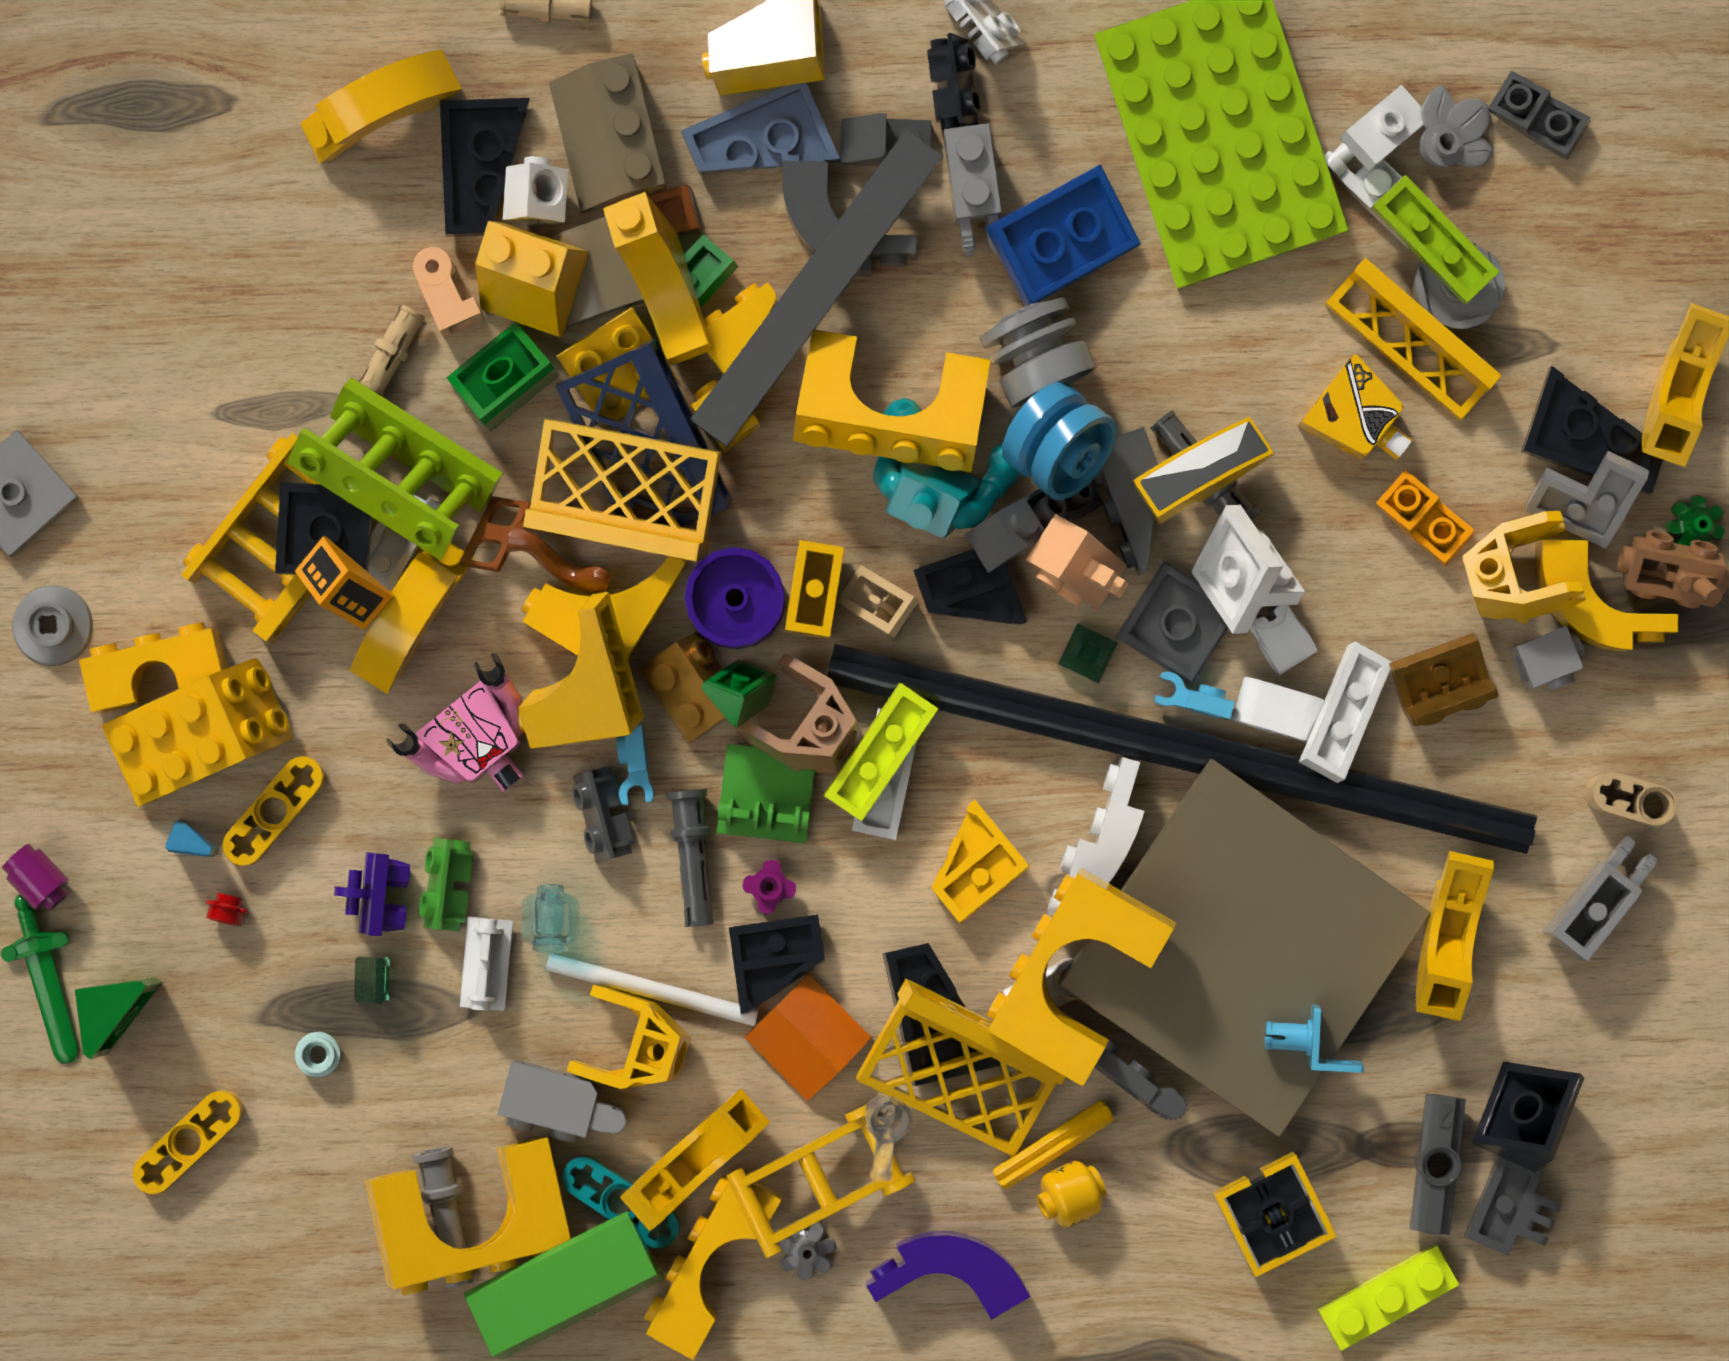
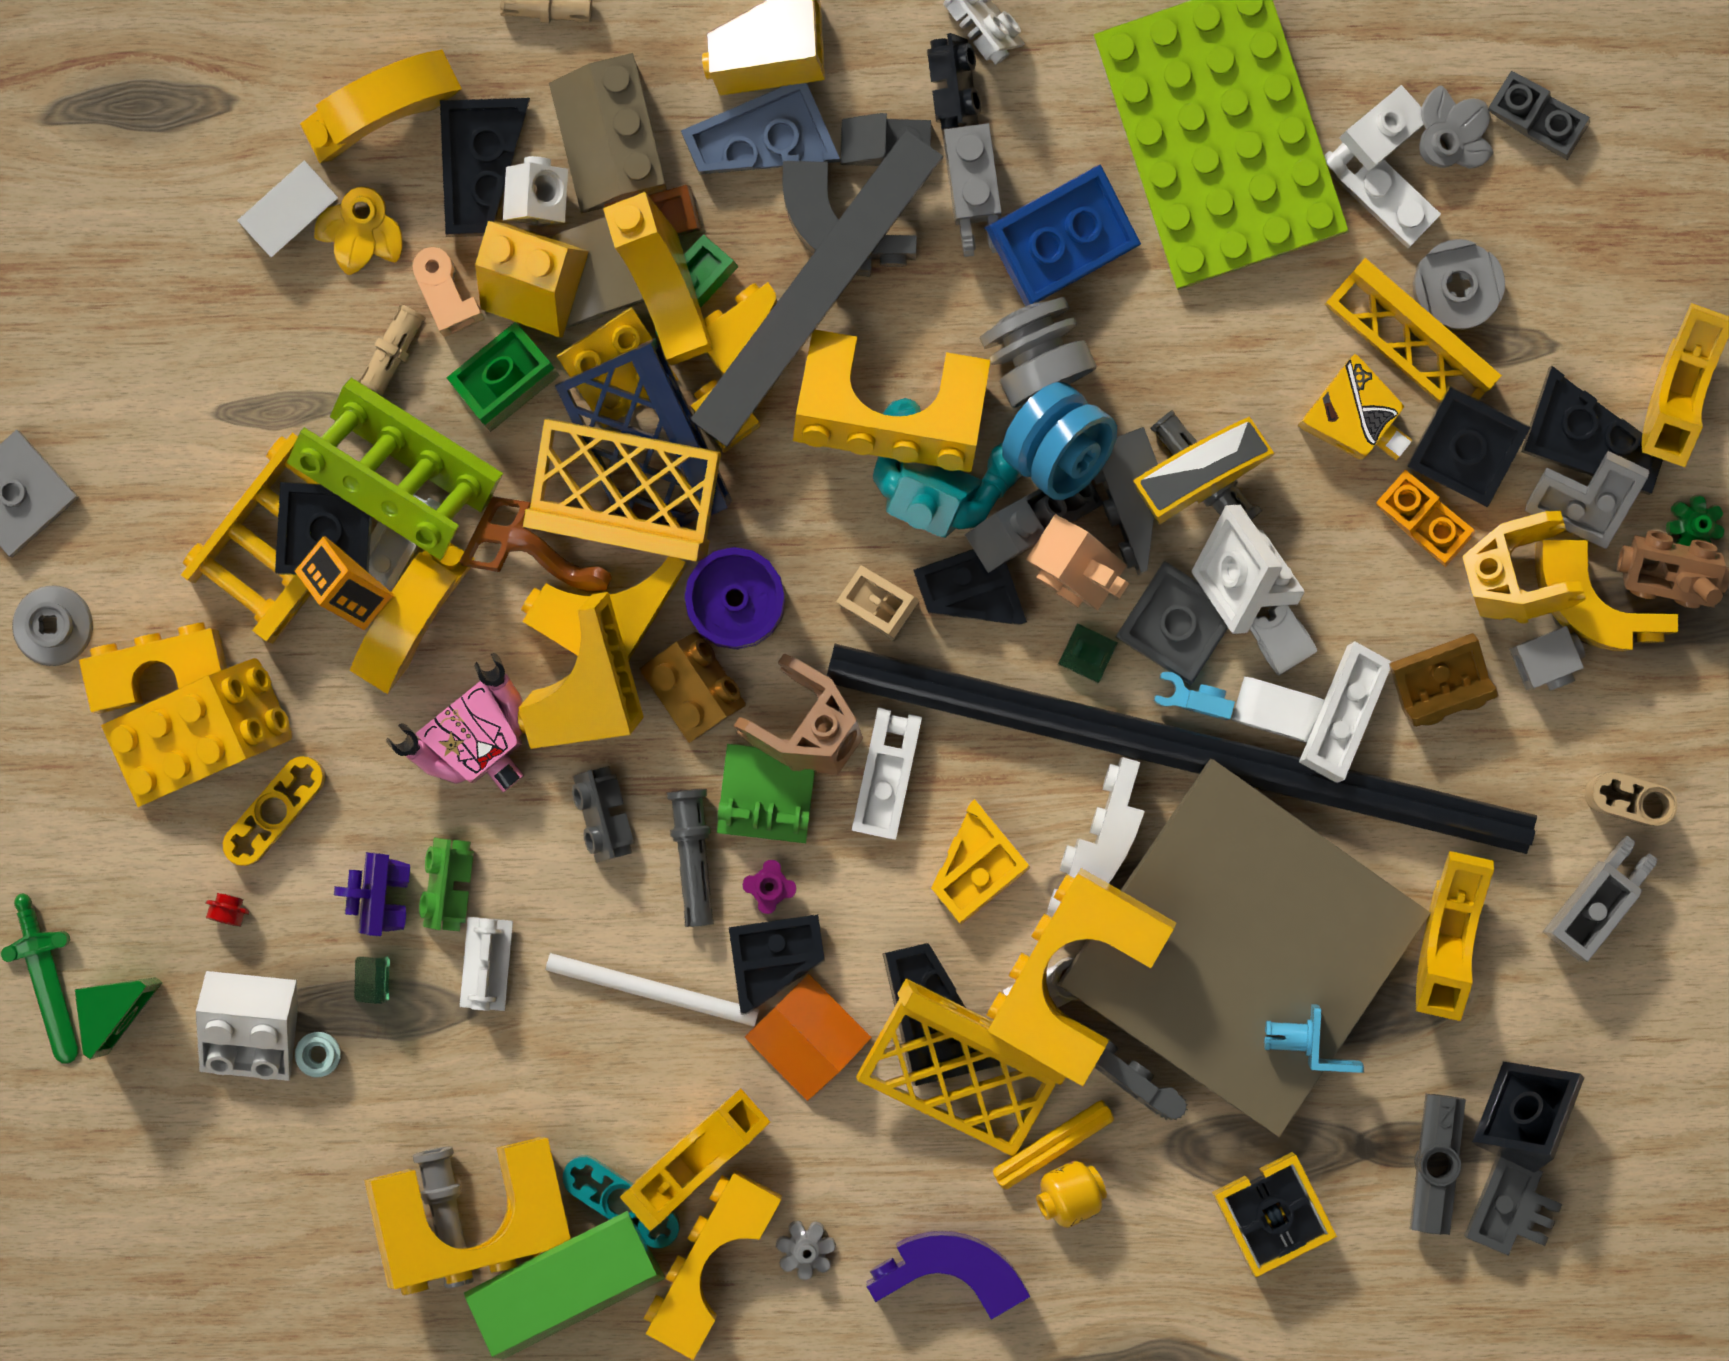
magenta brick [2,844,70,911] -> none
yellow beam [132,1090,244,1194] -> none
dark azure slope [165,820,219,857] -> none
light grey hinge [497,1059,629,1143] -> none
clear light blue head [521,884,580,953] -> none
yellow piece [567,984,691,1089] -> none
medium azure plate [617,725,654,805] -> none
green slope [701,659,777,728] -> none
yellow piece [726,1099,916,1258] -> none
yellow brick [785,540,845,640] -> none
neon yellow plate [823,683,938,821] -> none
clear bar [865,1095,913,1182] -> none
neon yellow plate [1317,1244,1459,1351] -> none
lime plate [1371,174,1500,305] -> none
none -> white slope [196,971,298,1081]
none -> white hinge [237,160,338,257]
none -> yellow plate [314,186,402,275]
none -> black plate [1407,385,1531,507]

